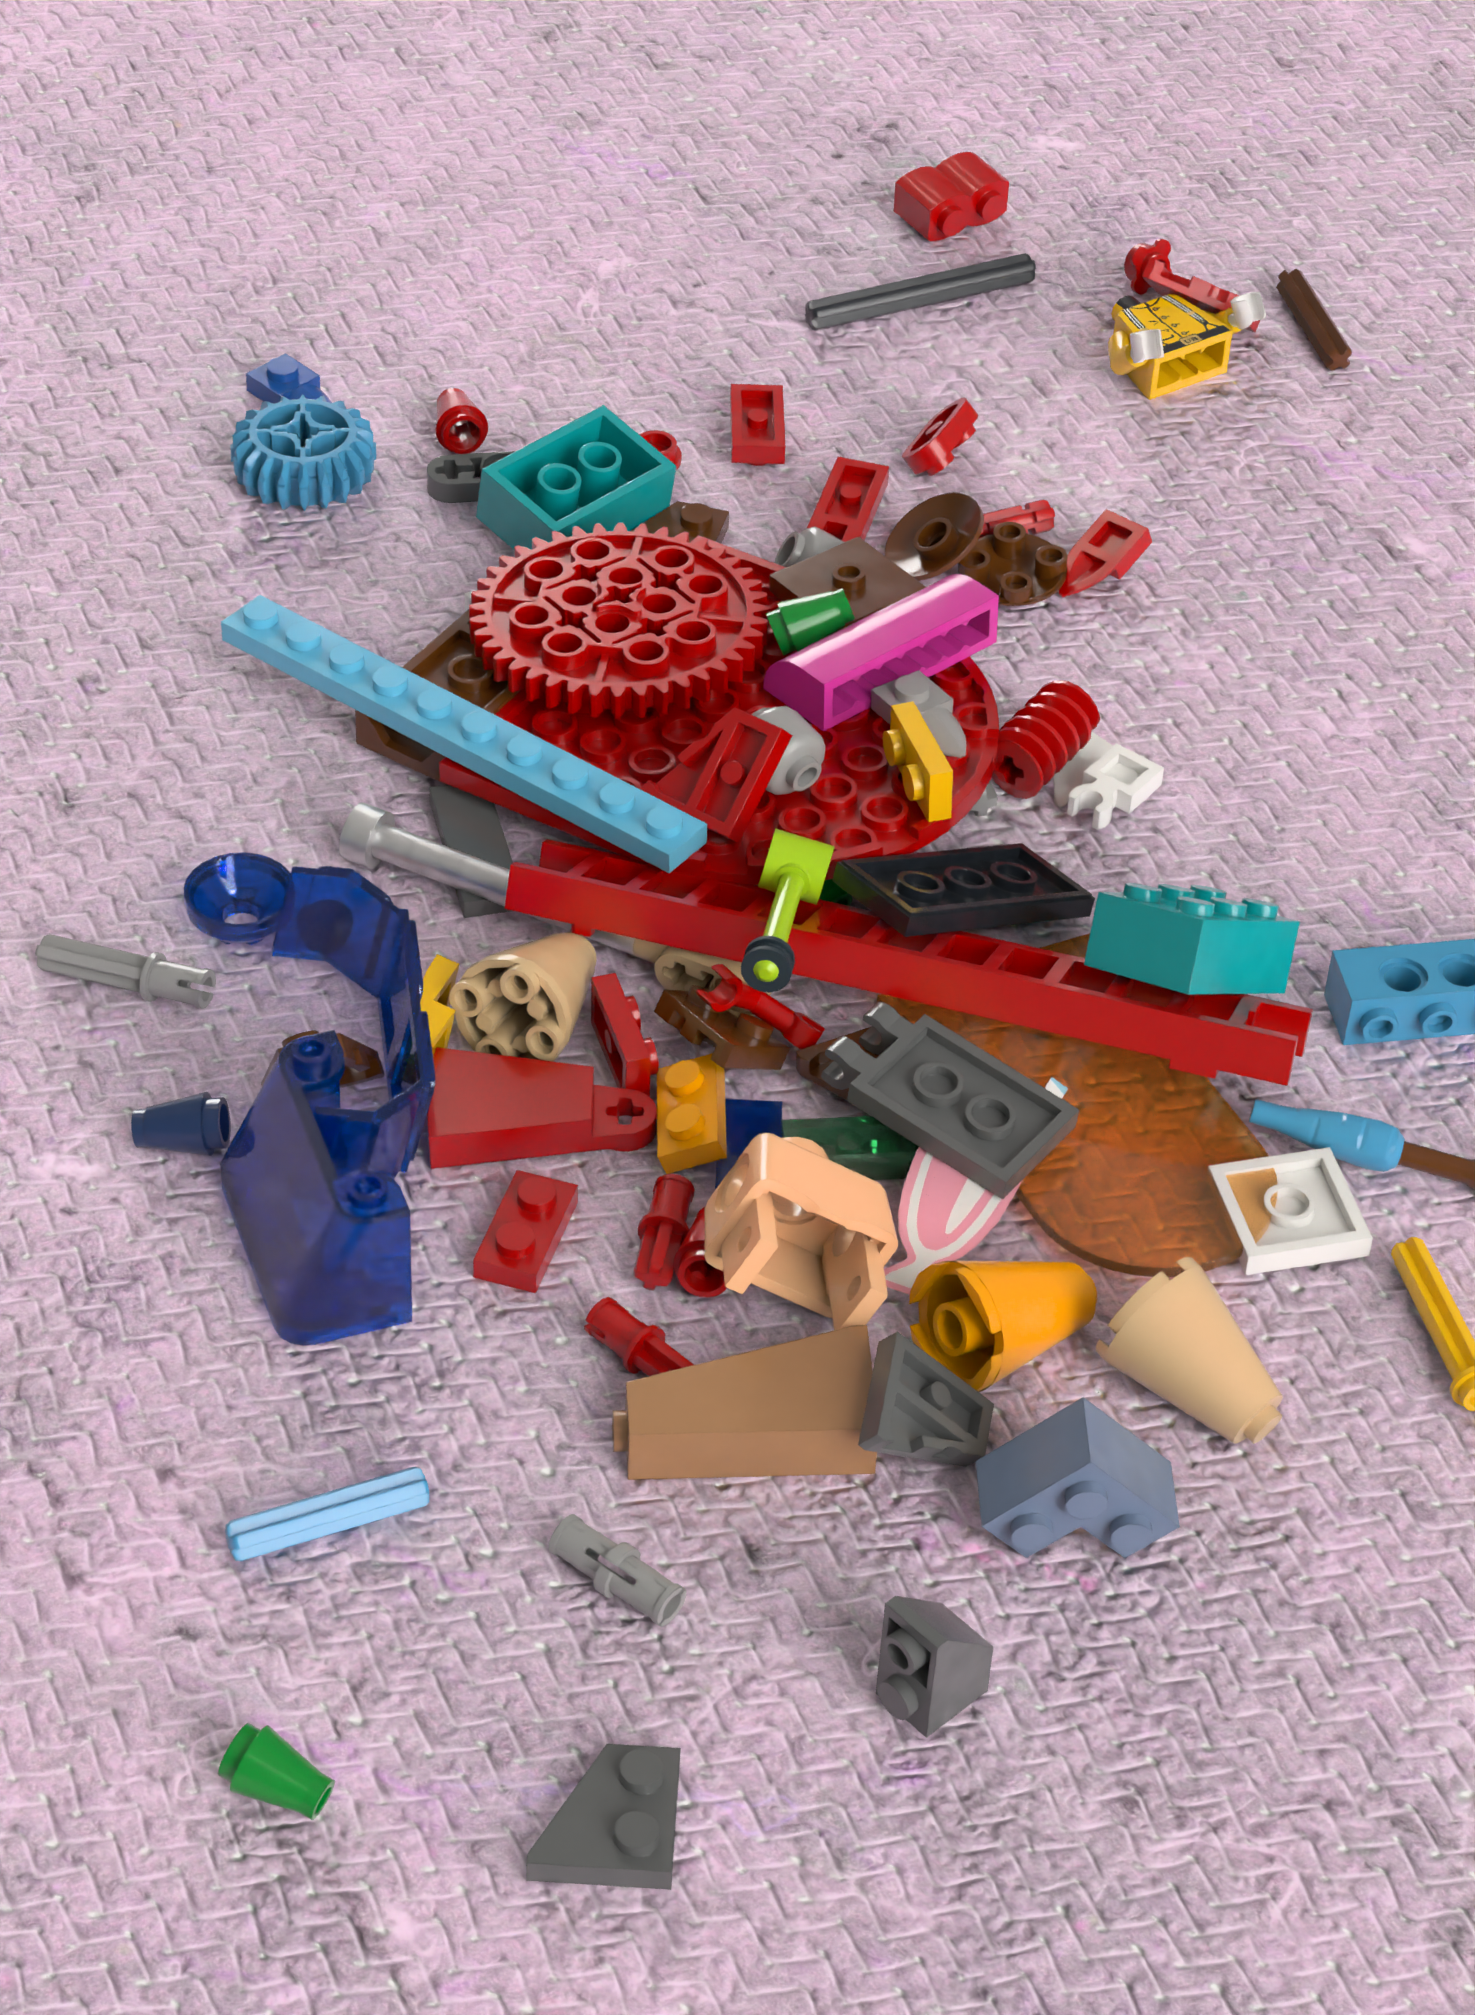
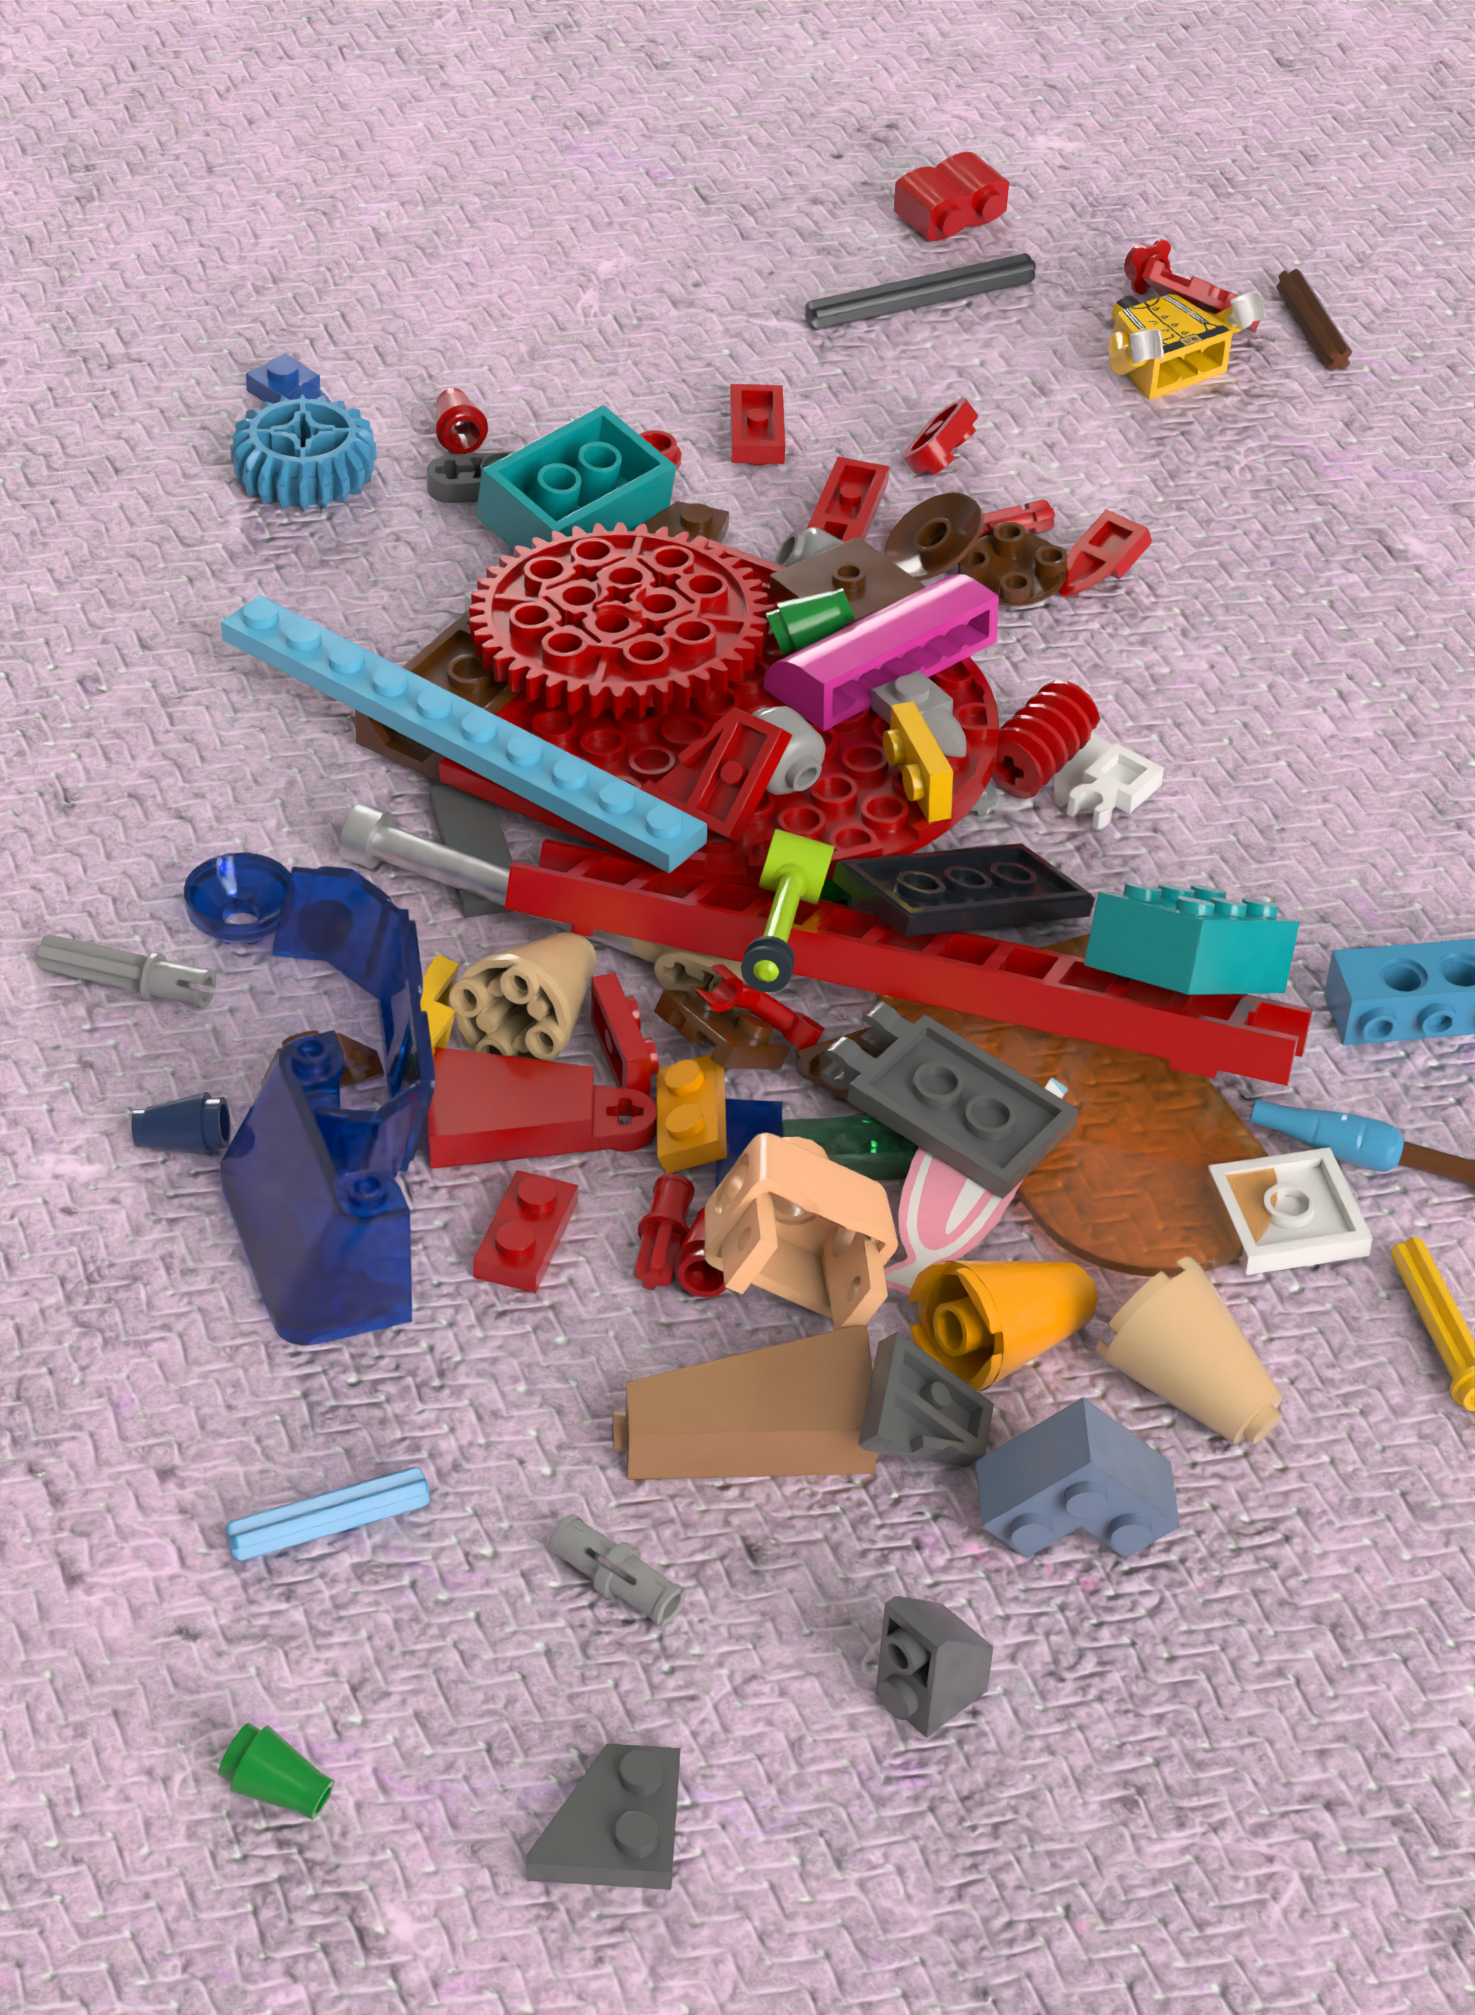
red axle [584,1297,694,1376] -> none

